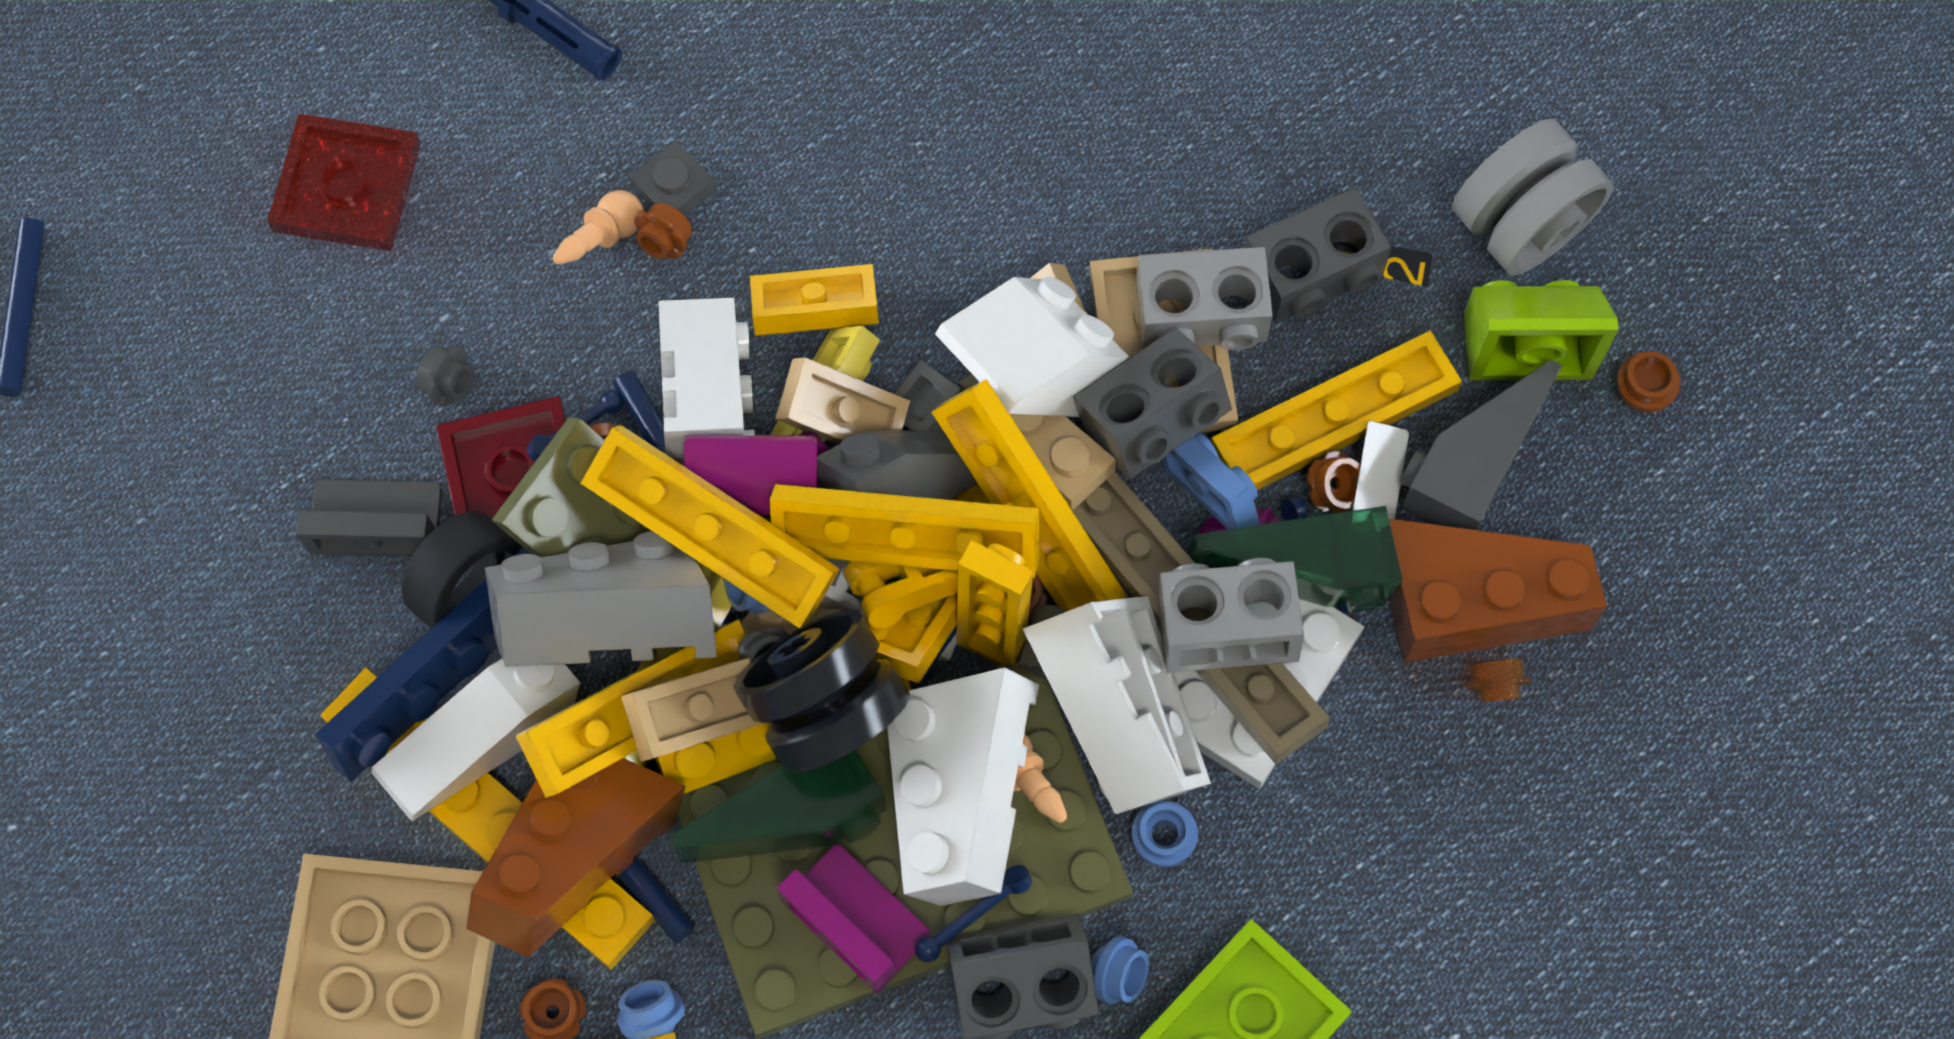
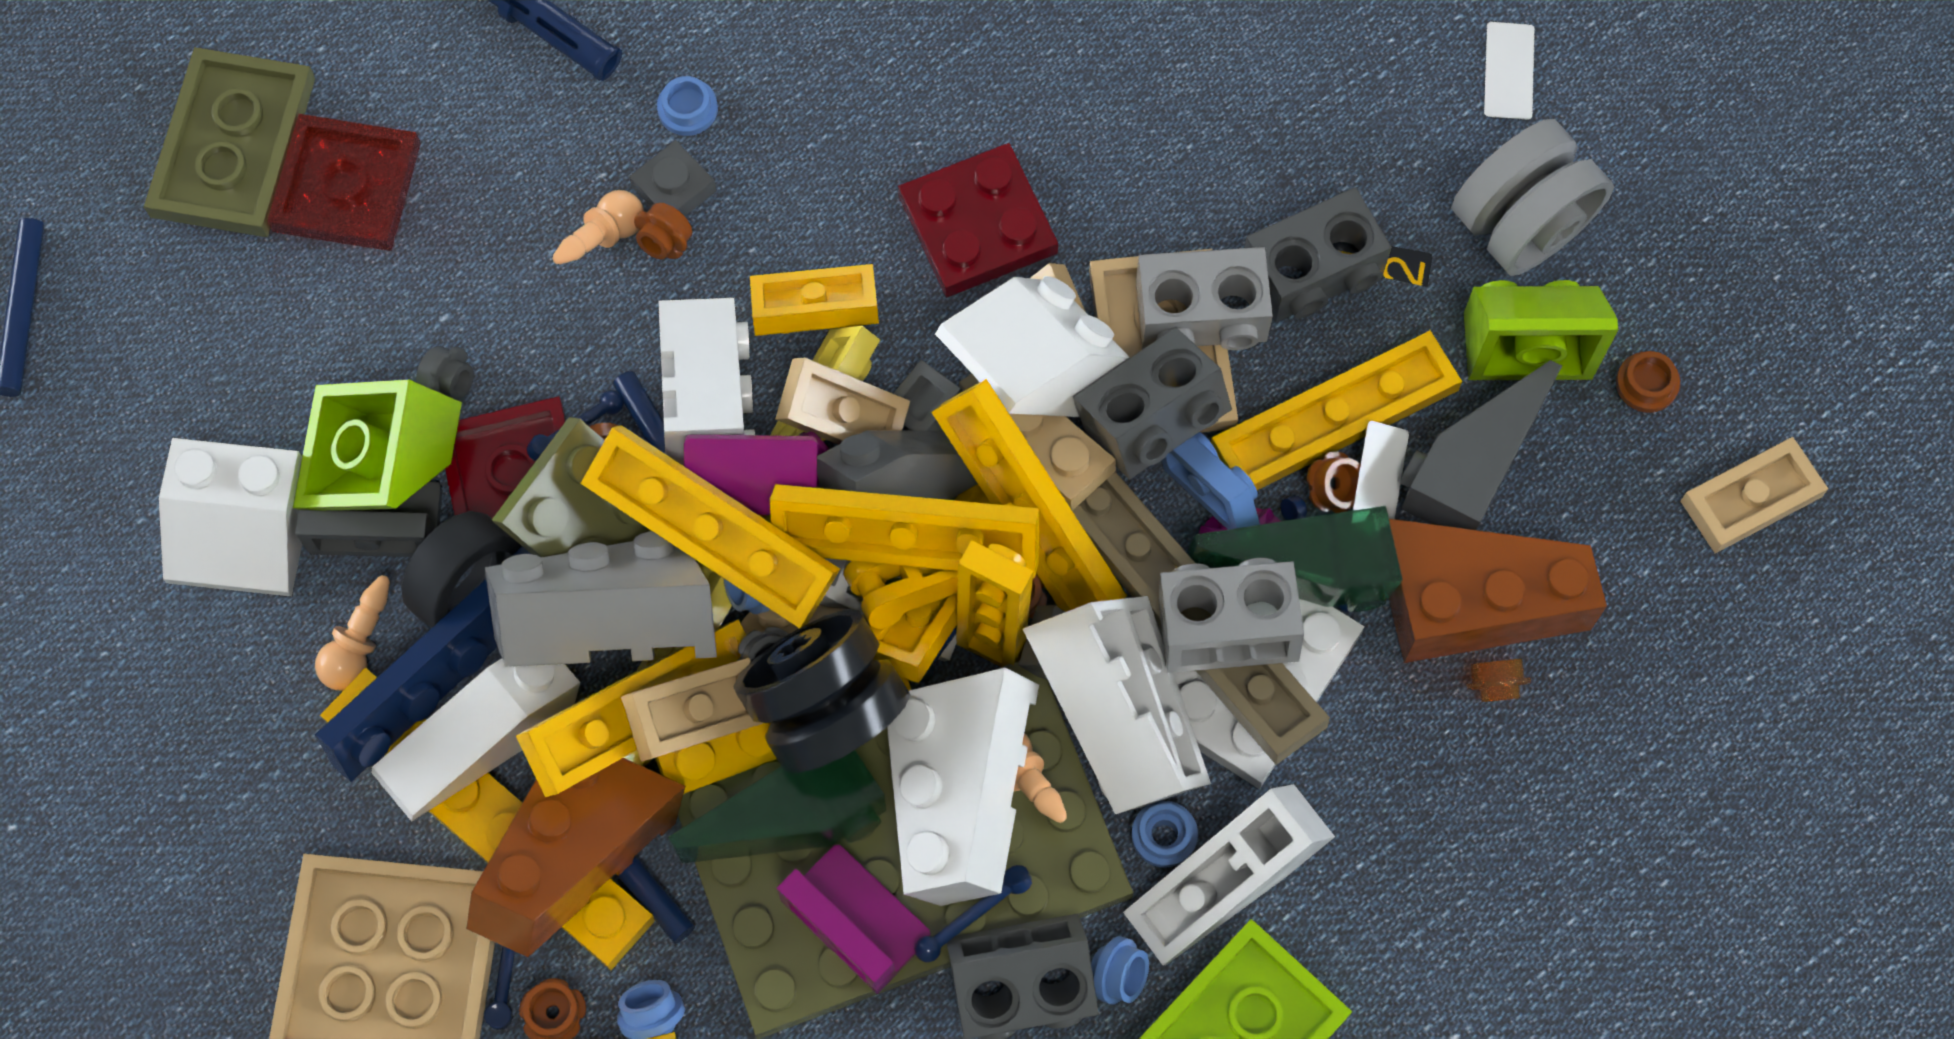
none -> olive plate [144,47,315,238]
none -> white slope [159,438,302,597]
none -> lime slope [293,379,462,511]
none -> light nougat bar [315,575,390,691]
none -> dark blue hinge [484,946,515,1030]
none -> medium blue plate [657,76,718,136]
none -> dark red plate [898,143,1059,298]
none -> white slope [1123,785,1335,966]
none -> white sticker [1484,22,1535,120]
none -> tan plate [1680,437,1828,554]

